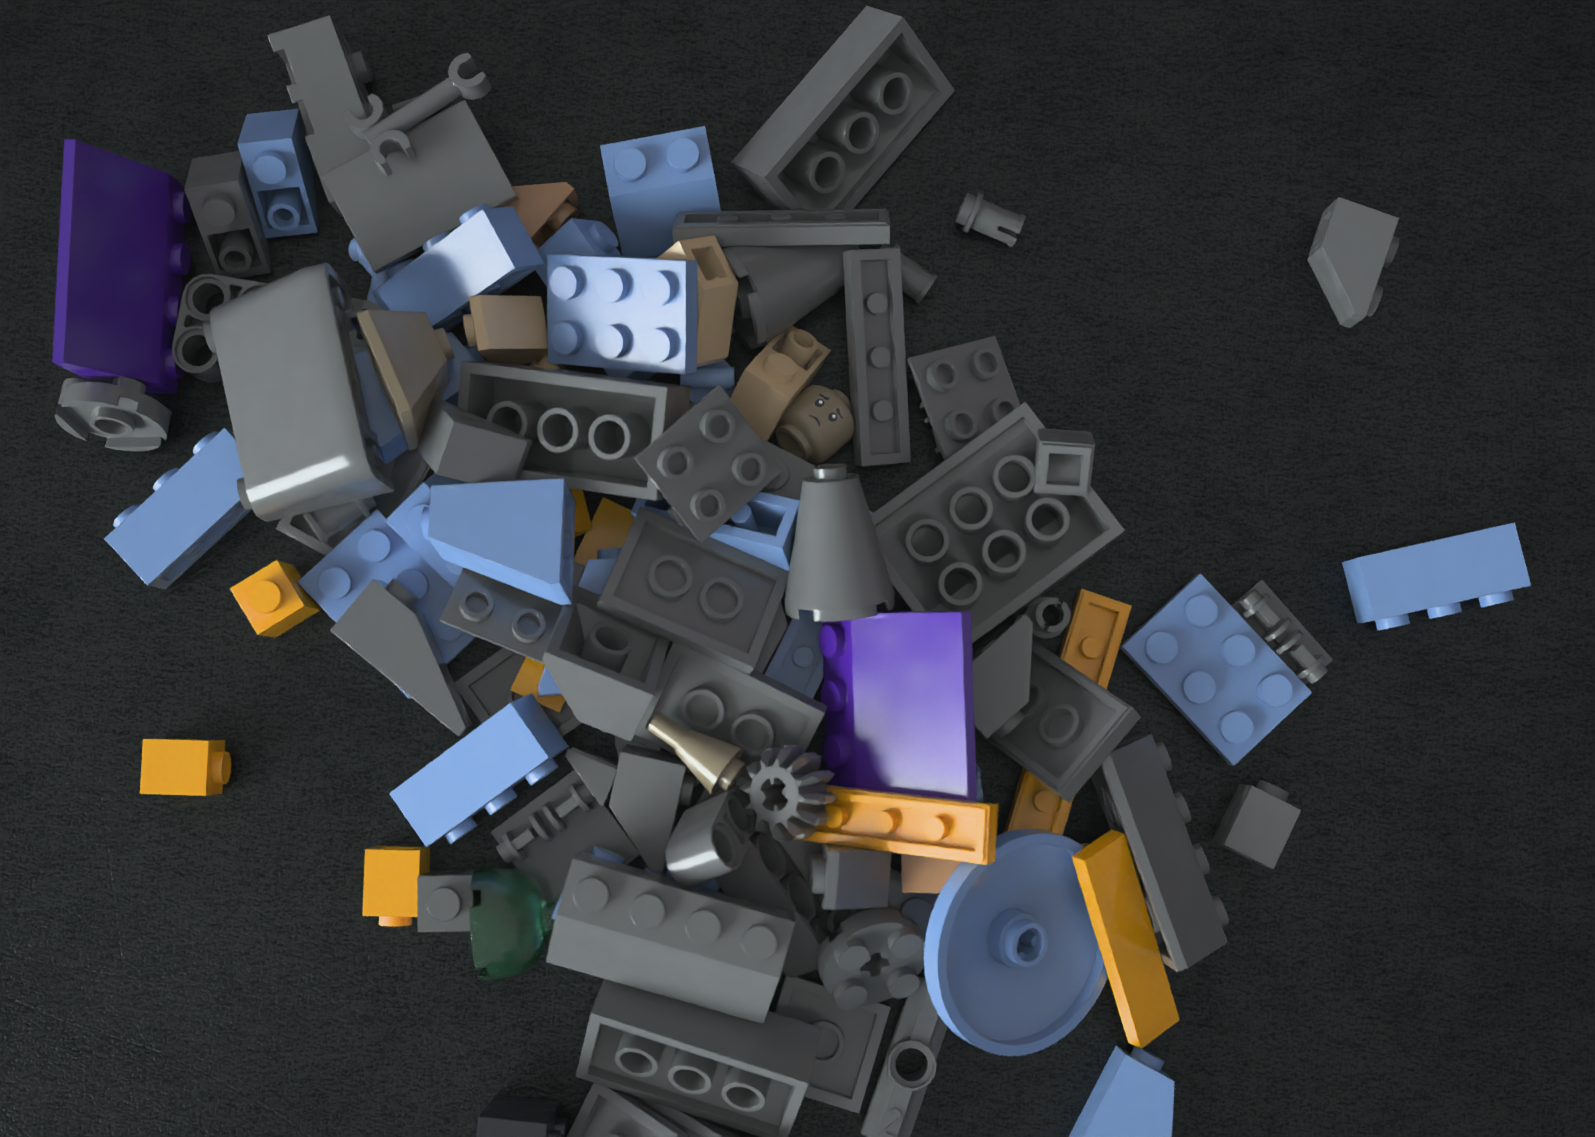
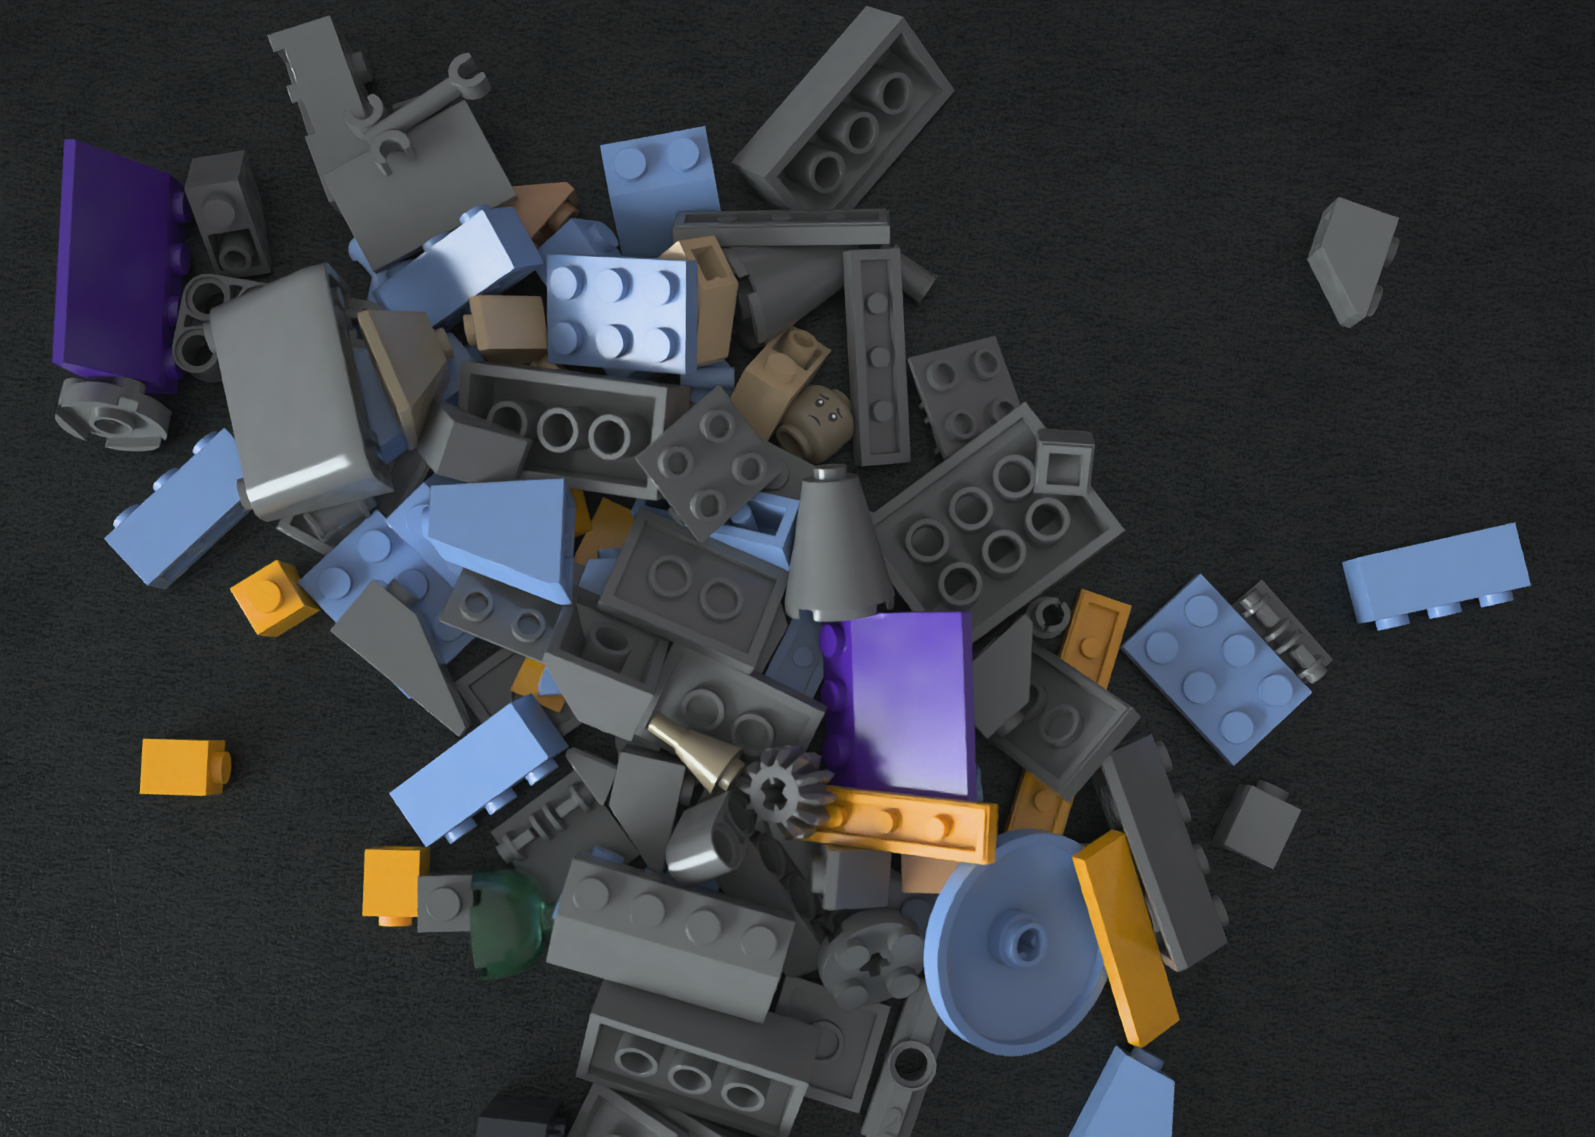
medium blue slope [237,109,319,238] -> none
dark grey pin [955,192,1026,247] -> none

